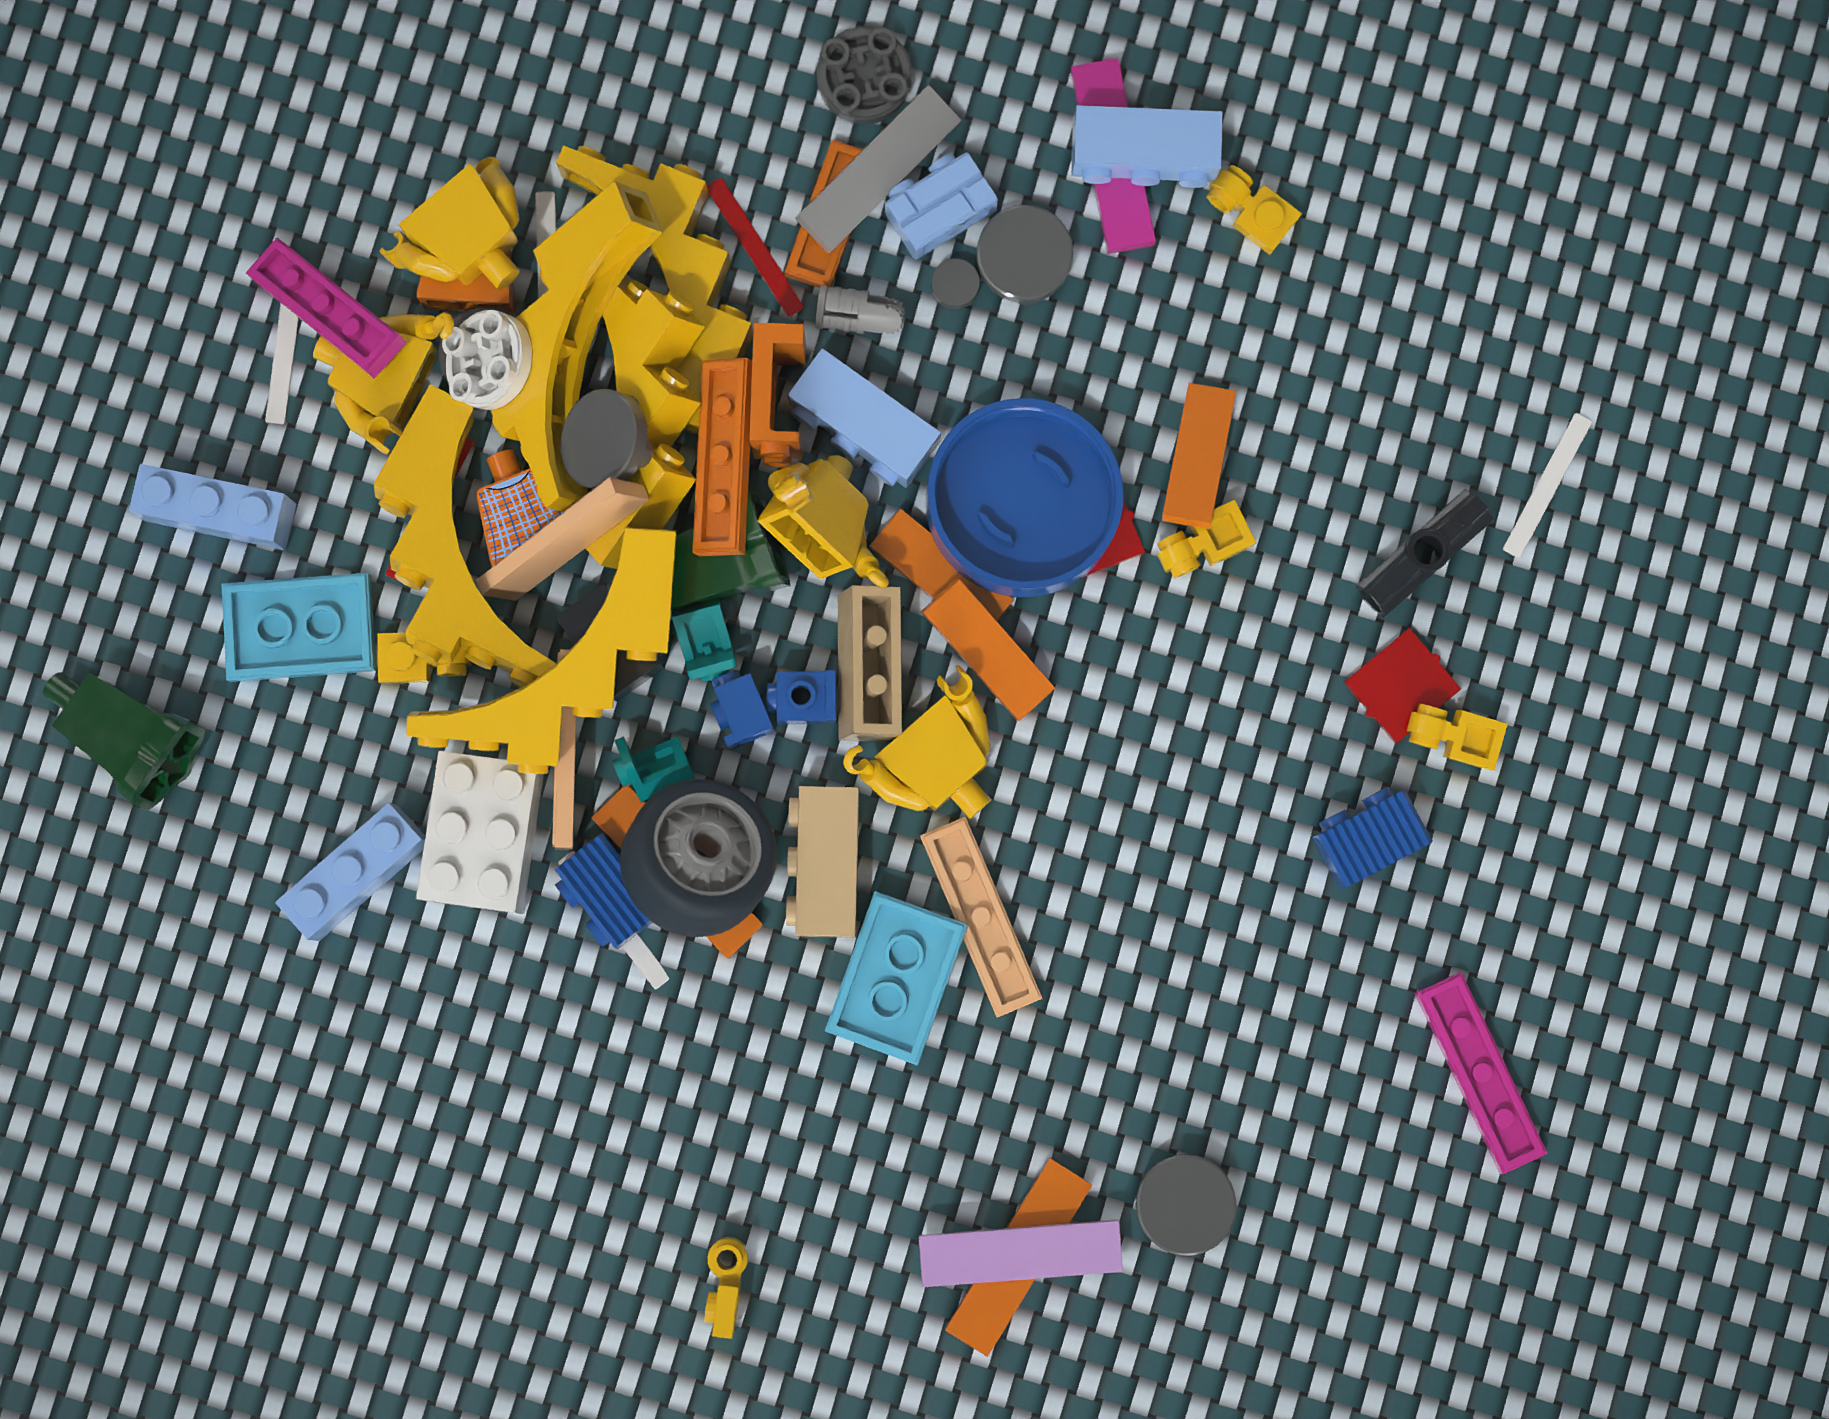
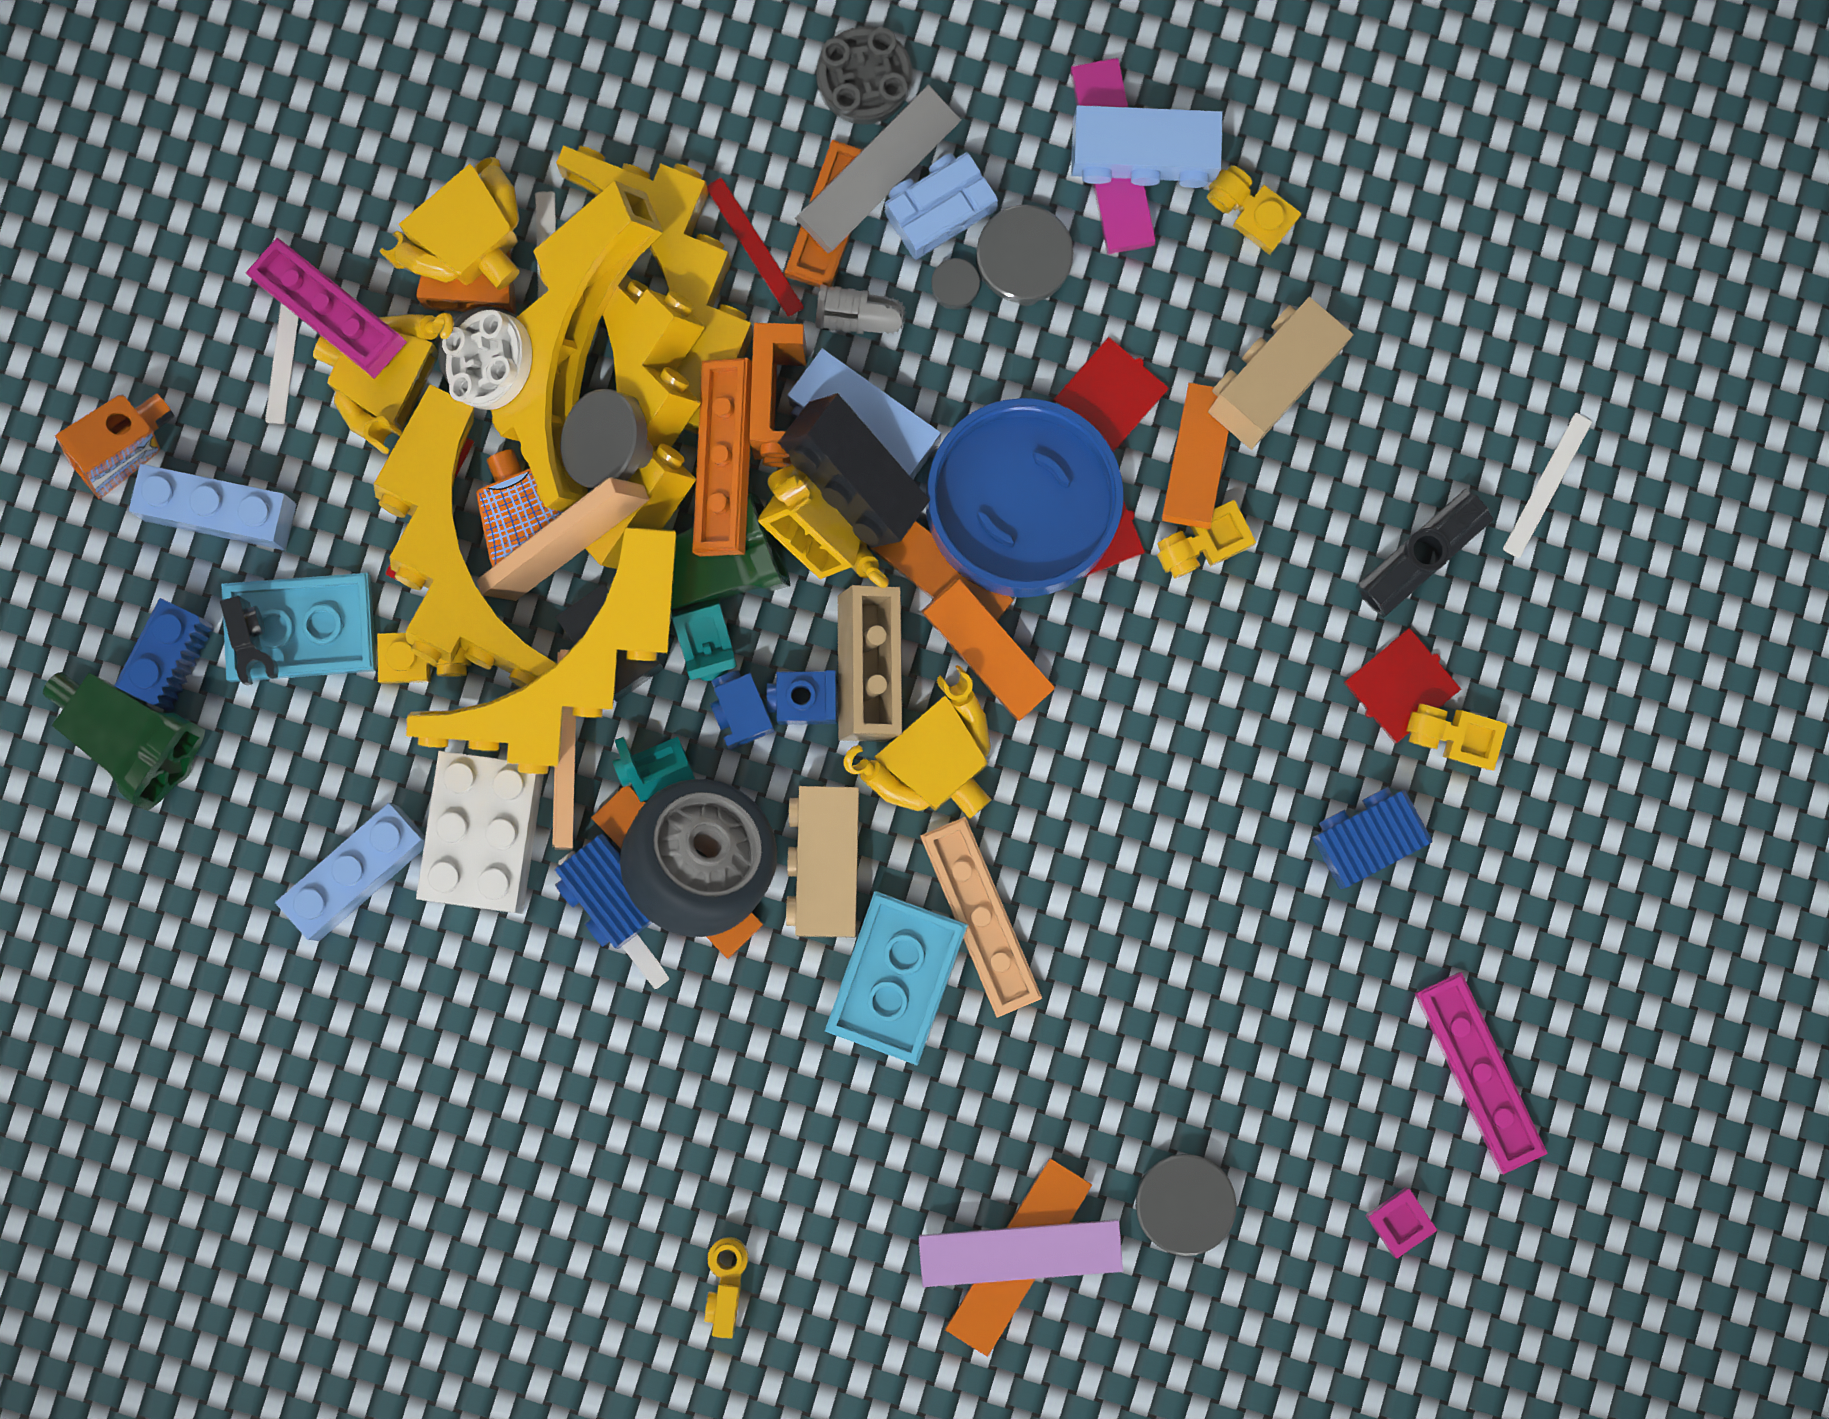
none -> orange torso [55,393,175,500]
none -> blue brick [114,598,214,711]
none -> black plate [220,596,279,686]
none -> black brick [778,393,930,548]
none -> red piece [1053,337,1169,452]
none -> tan brick [1208,296,1354,450]
none -> dark pink plate [1365,1187,1438,1259]

